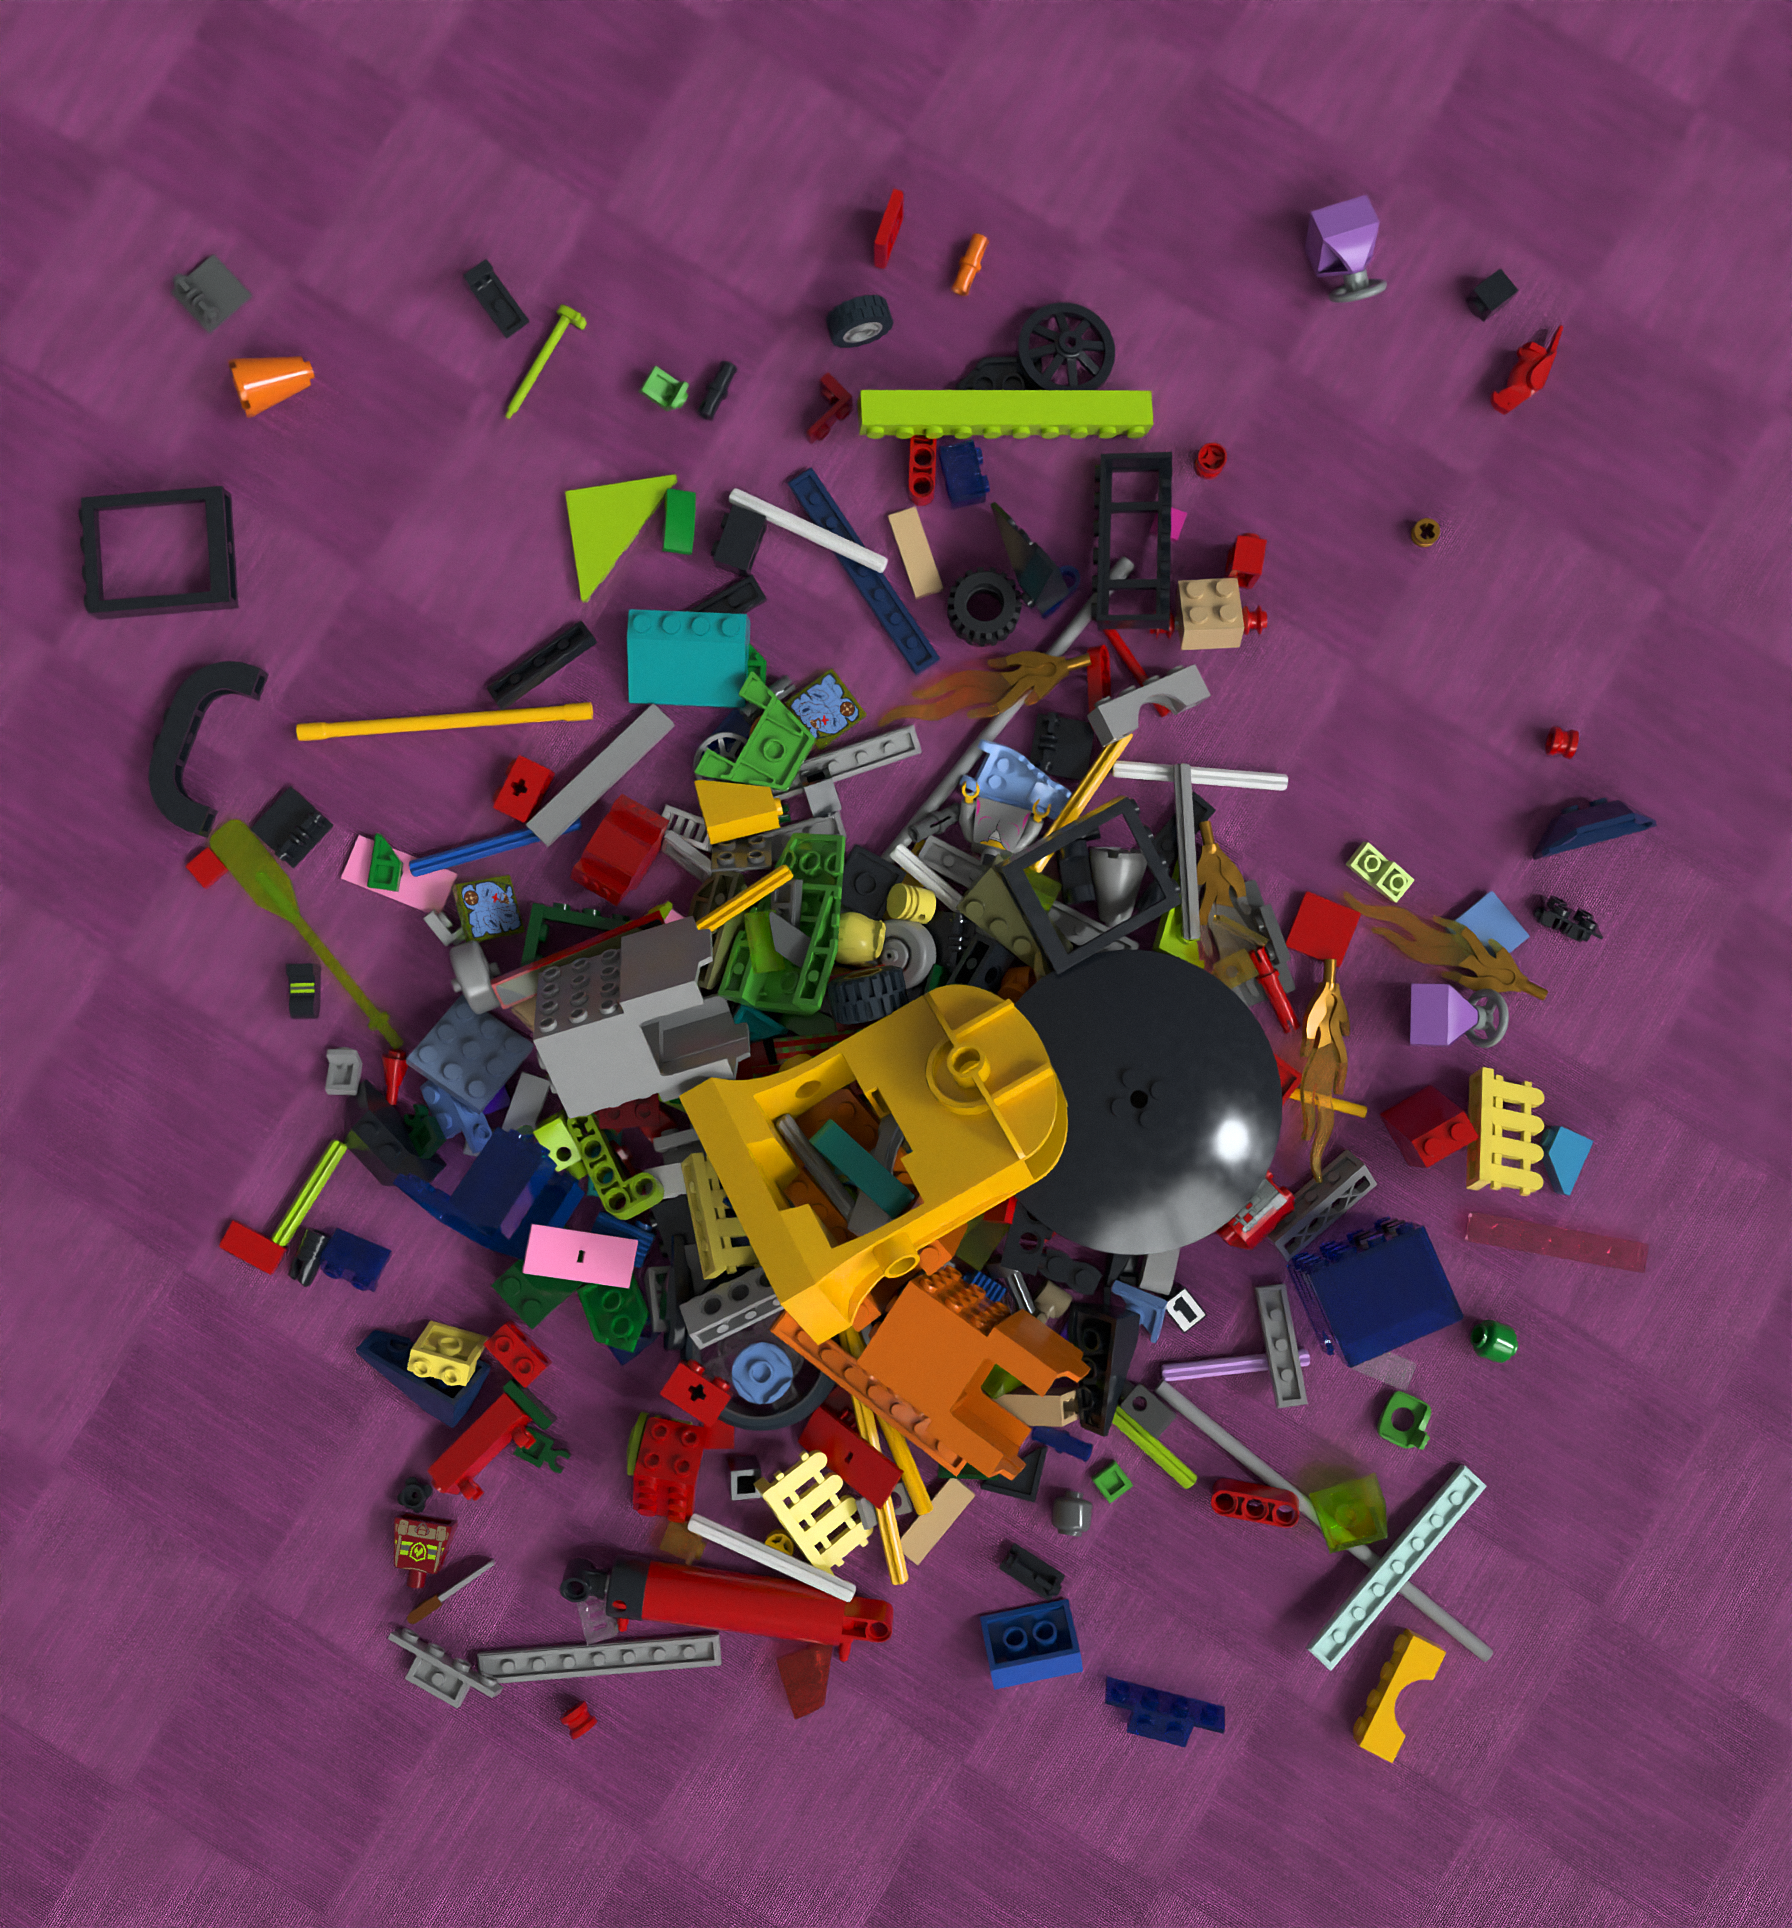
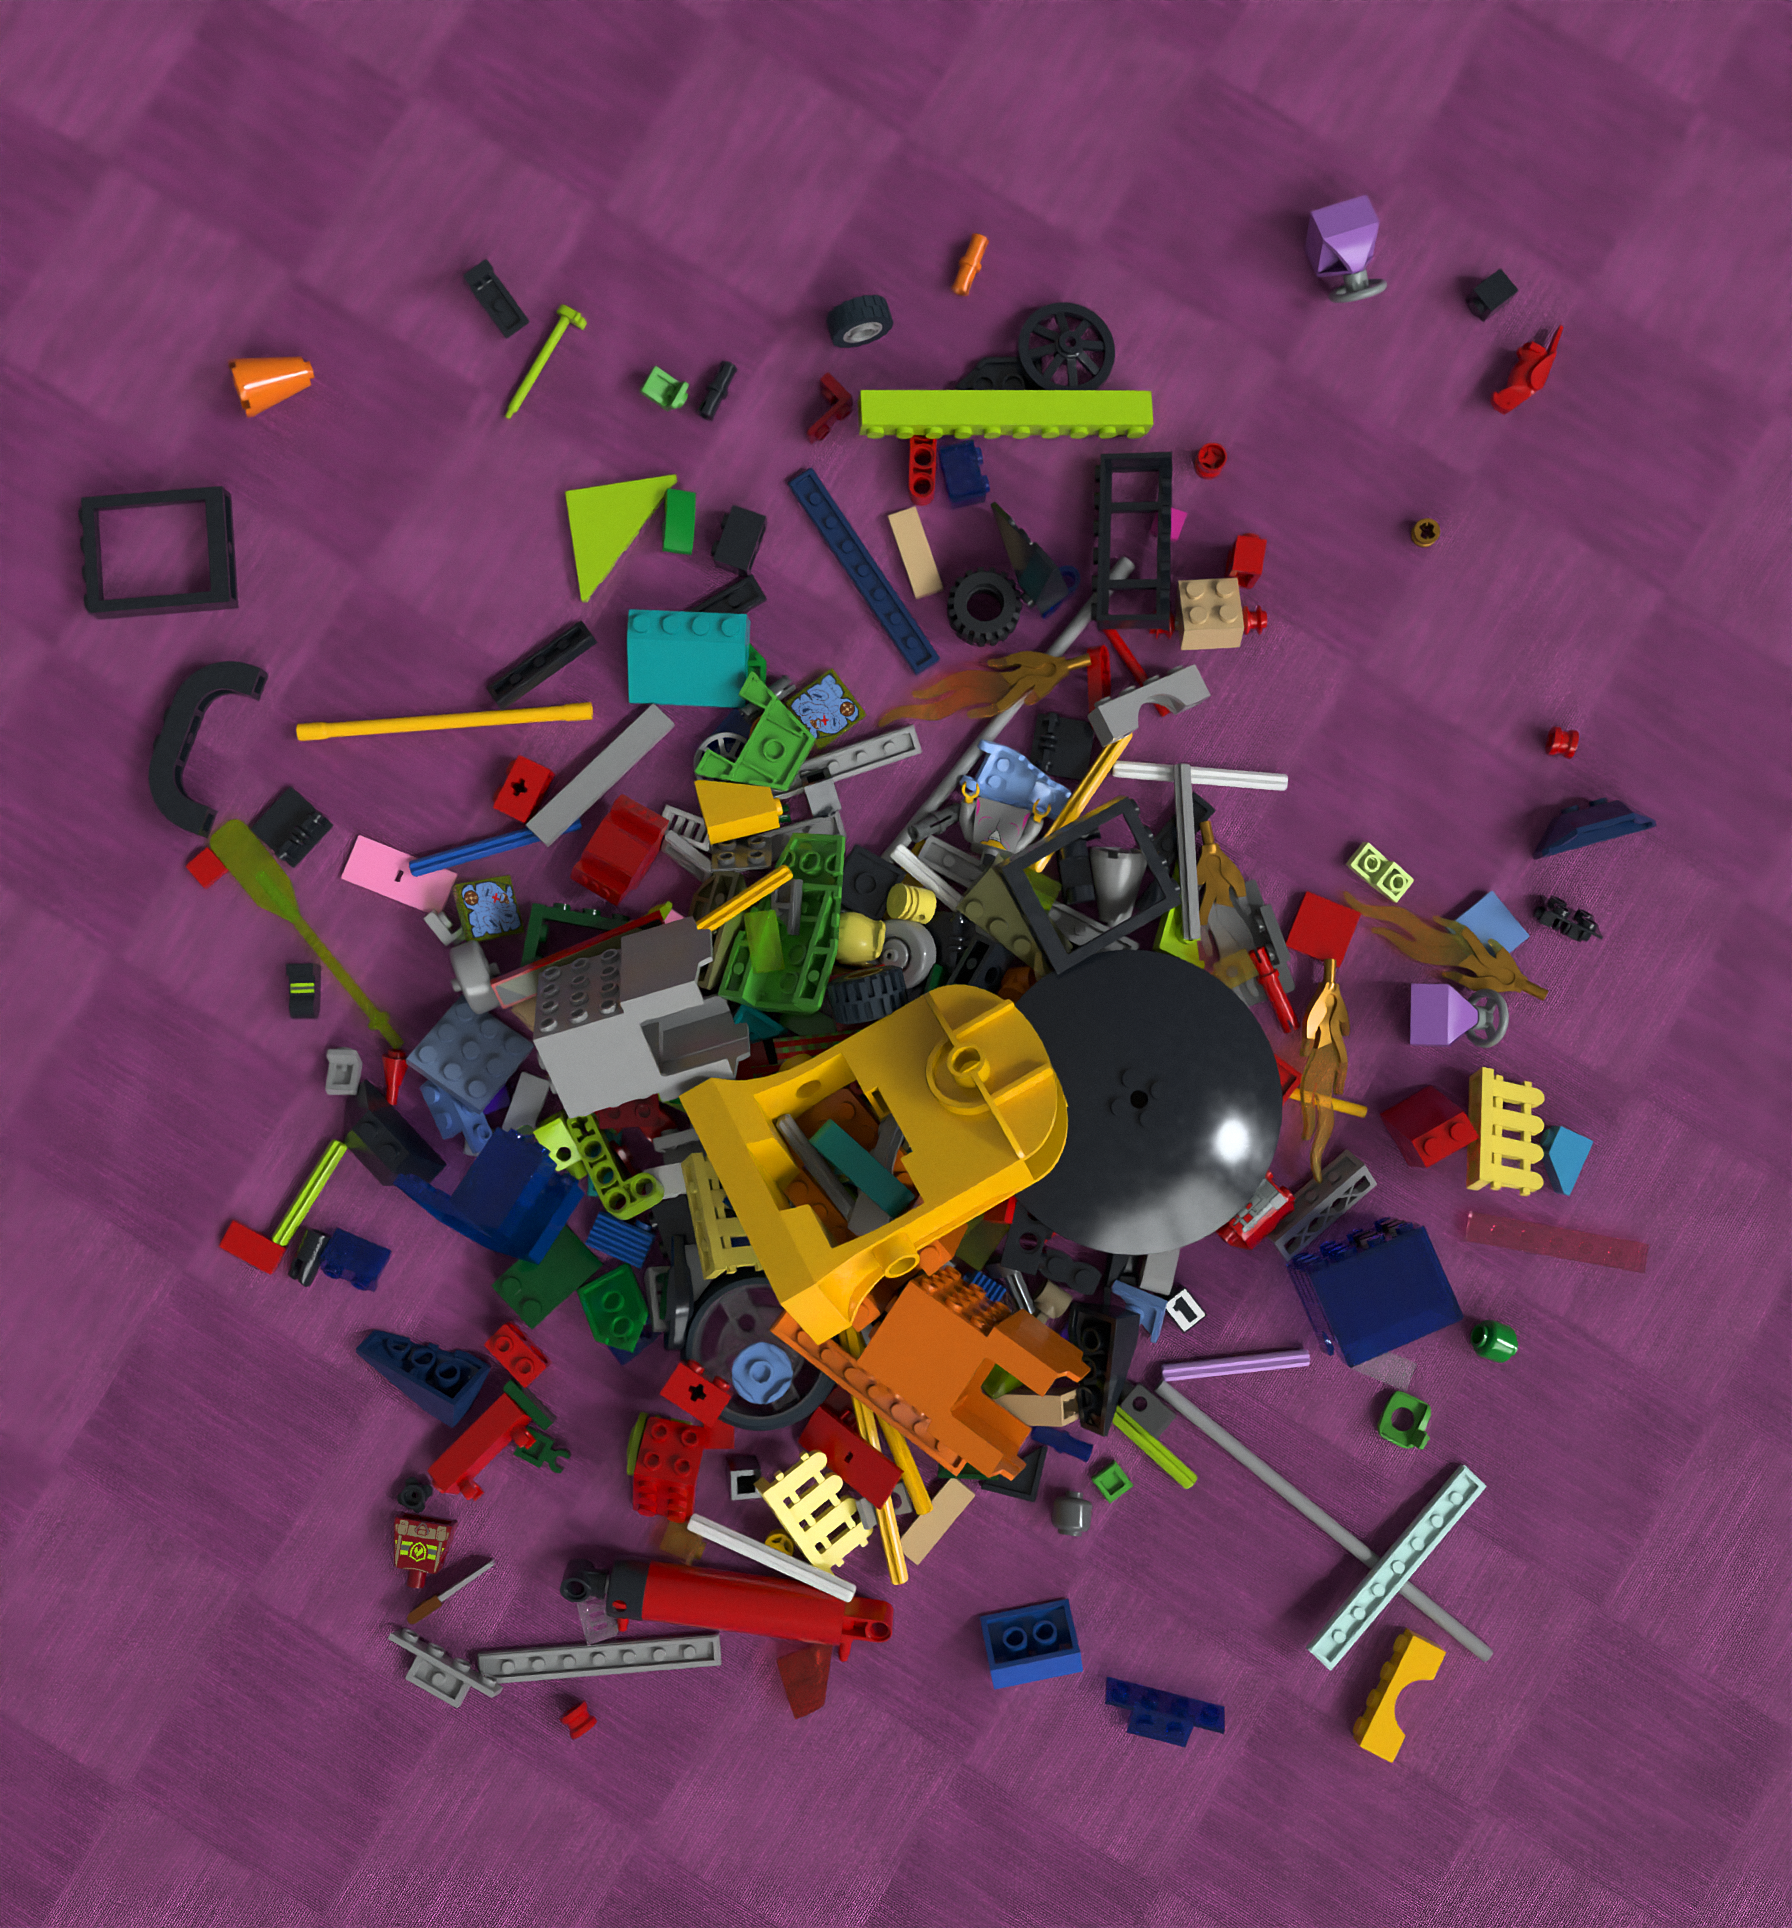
dark grey hinge [171,254,253,334] -> none
green tile [367,833,403,892] -> none
dark green plate [404,1103,446,1159] -> none
light yellow plate [407,1320,488,1386] -> none
bright pink piece [522,1223,638,1288] -> none
light grey brick [679,1266,784,1349] -> none
white axle [729,488,888,573] -> none
dark grey tile [769,911,811,968] -> none
red tile [874,188,904,269] -> none
black hinge [999,1542,1065,1602] -> none
clear yellow piece [1211,914,1269,947] -> none
red beam [1211,1478,1299,1528] -> none
light grey tile [1254,1283,1308,1409] -> none
clear neon green slope [1309,1472,1387,1554] -> none

